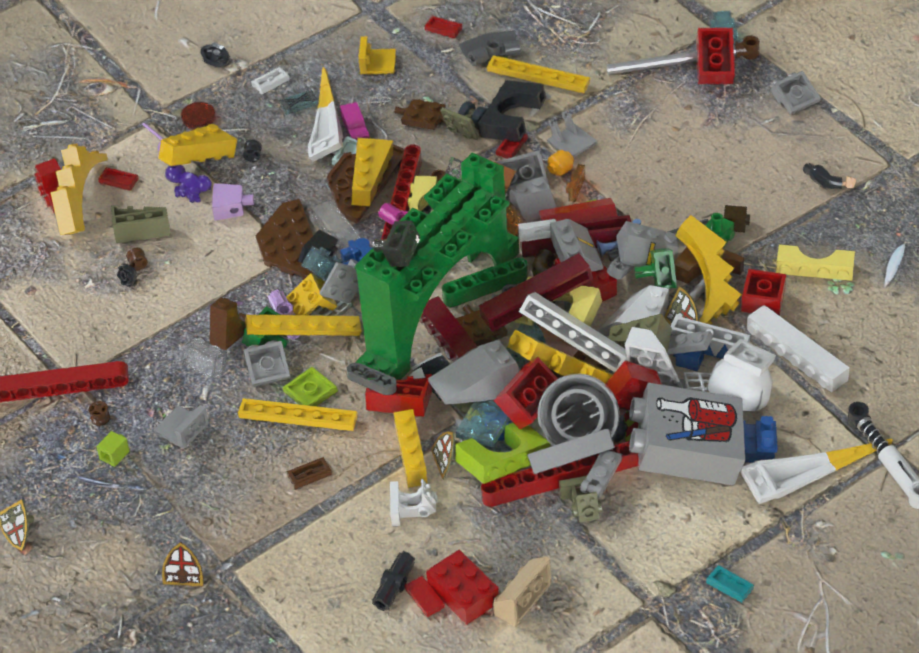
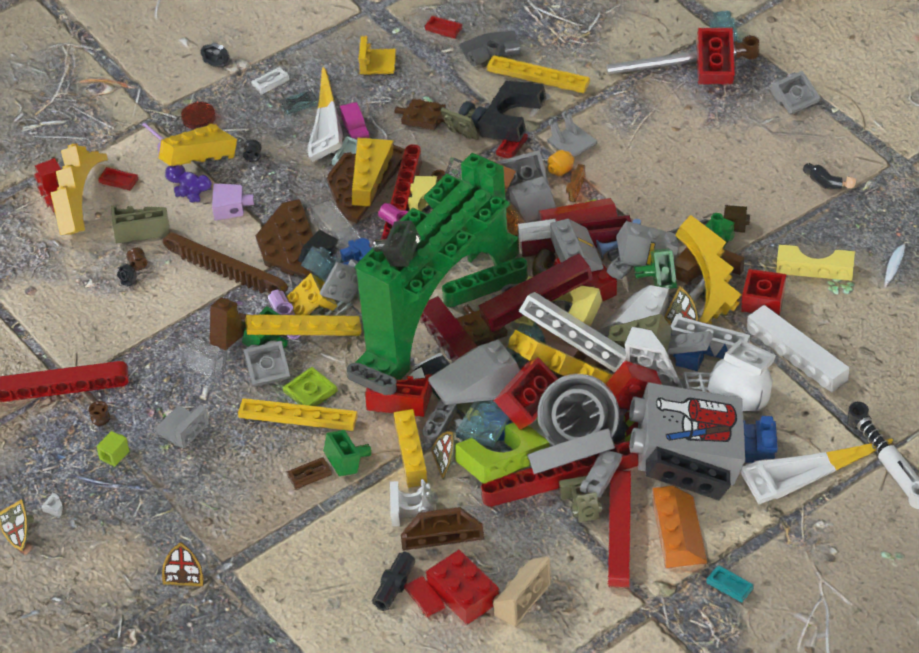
none -> white tile [42,493,63,518]
none -> reddish brown gear [163,232,288,294]
none -> green brick [323,430,372,477]
none -> reddish brown wedge [401,507,484,551]
none -> light grey beam [422,399,457,444]
none -> red beam [608,470,631,587]
none -> black brick [646,446,731,500]
none -> orange slope [652,486,707,568]

